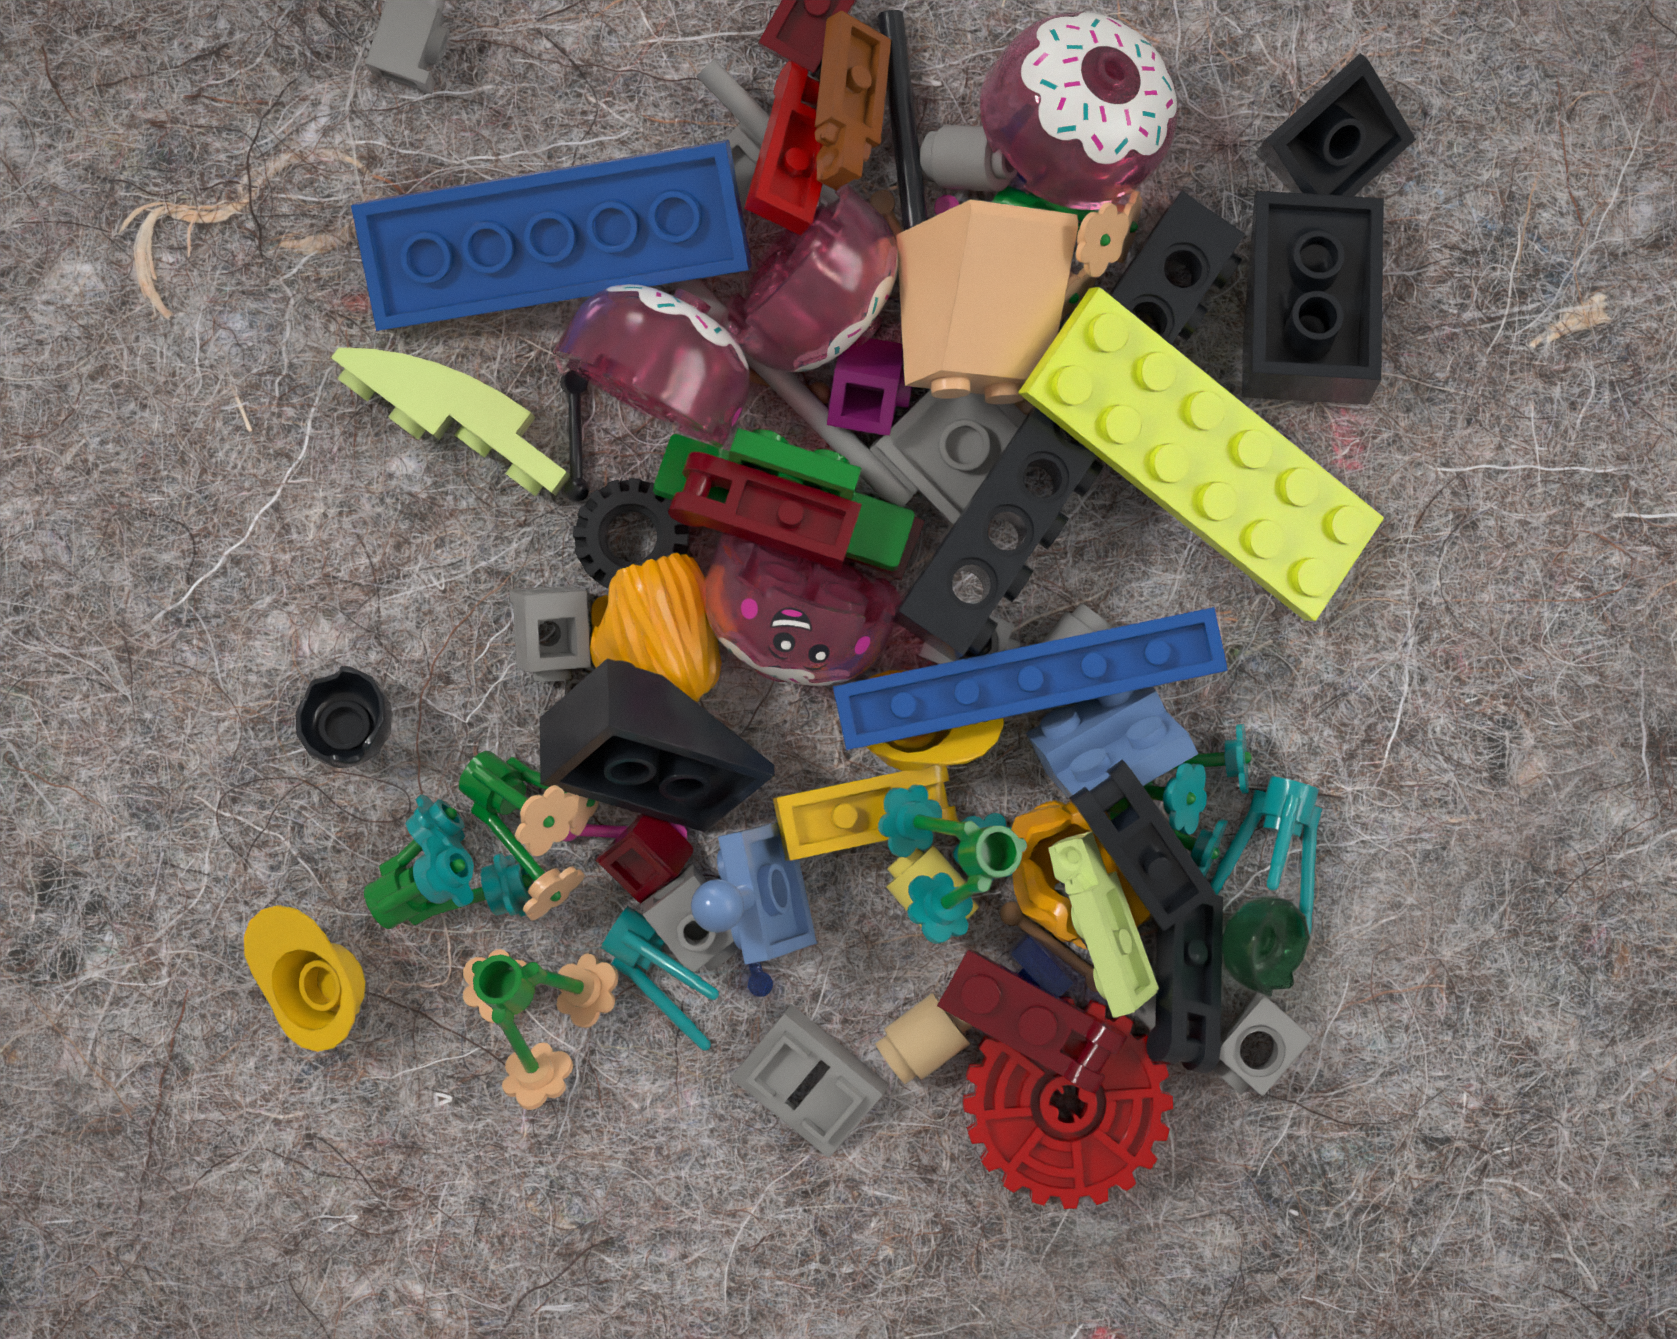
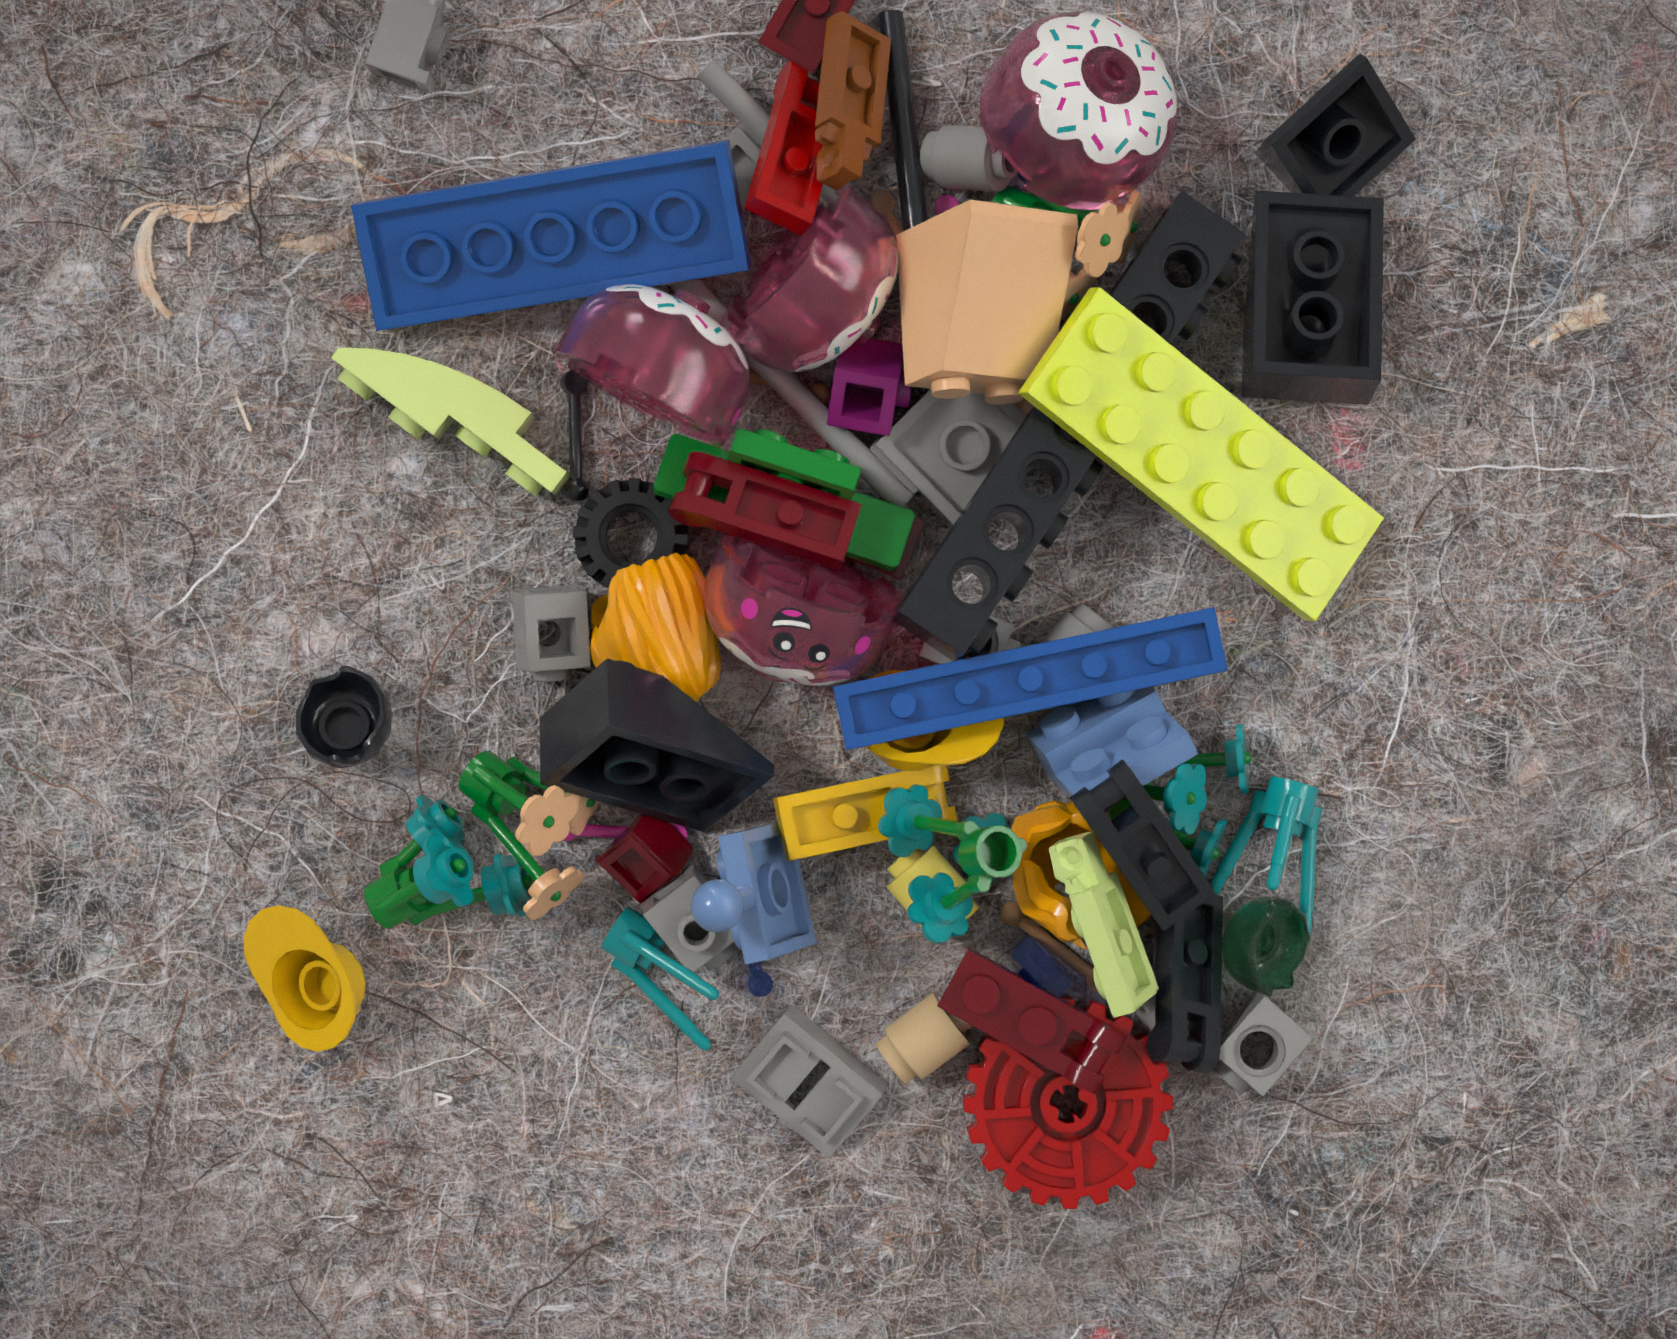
plant [463,949,619,1110] -> none

